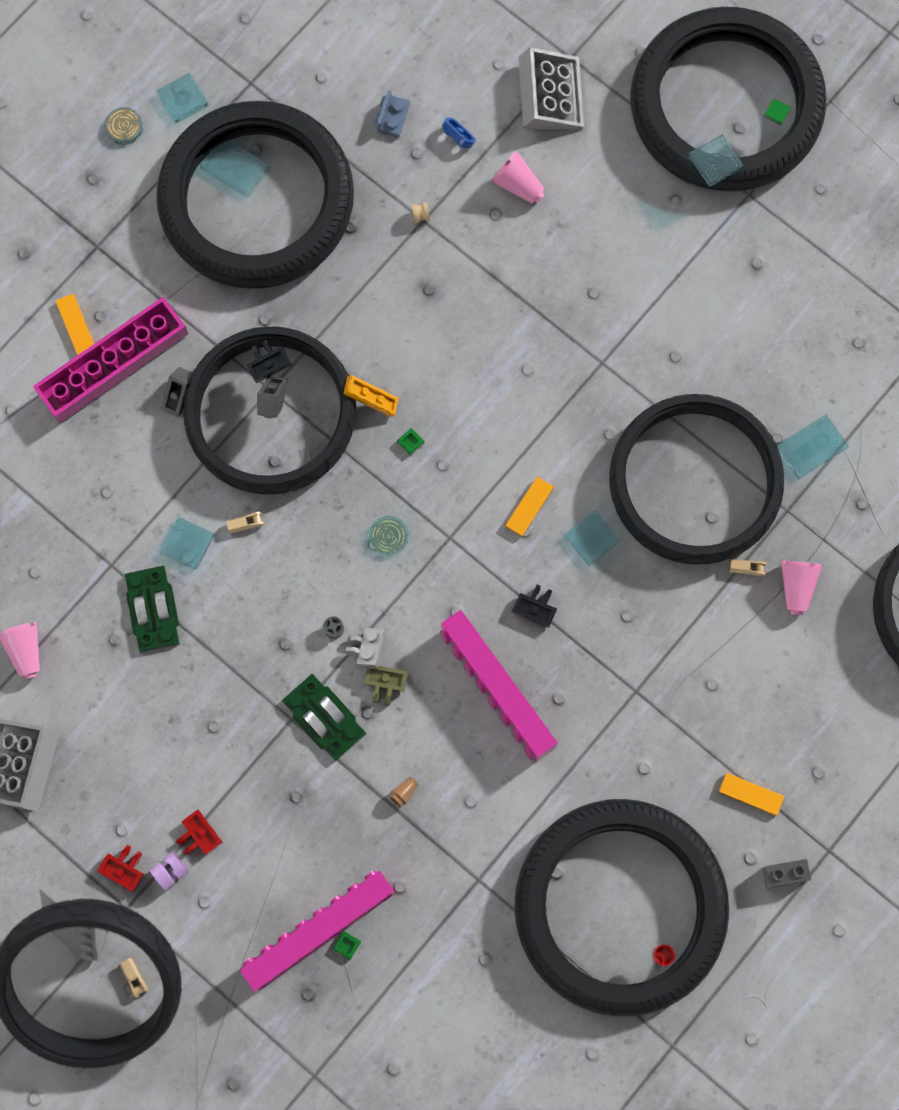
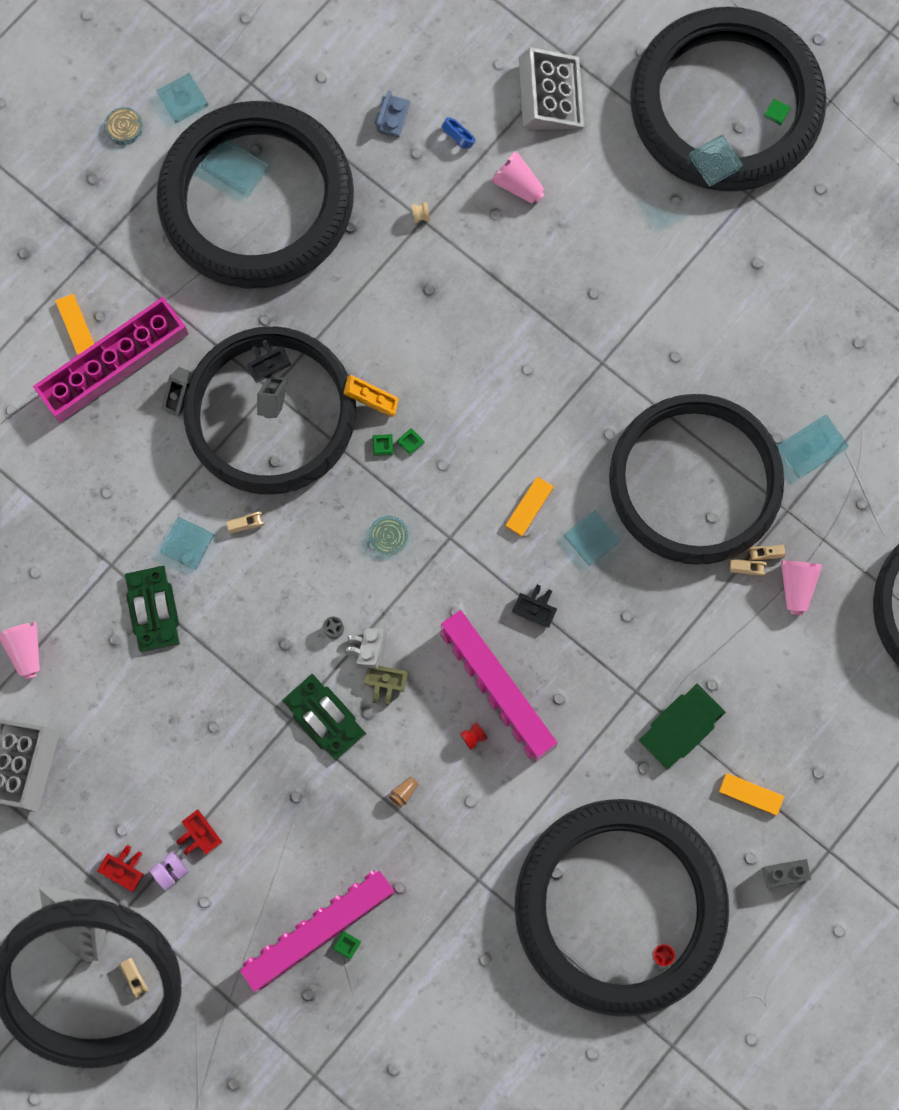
none -> green tile [373,434,393,456]
none -> red wheel [460,722,488,750]
none -> dark green piece [638,683,726,770]
none -> tan bar [747,544,785,561]

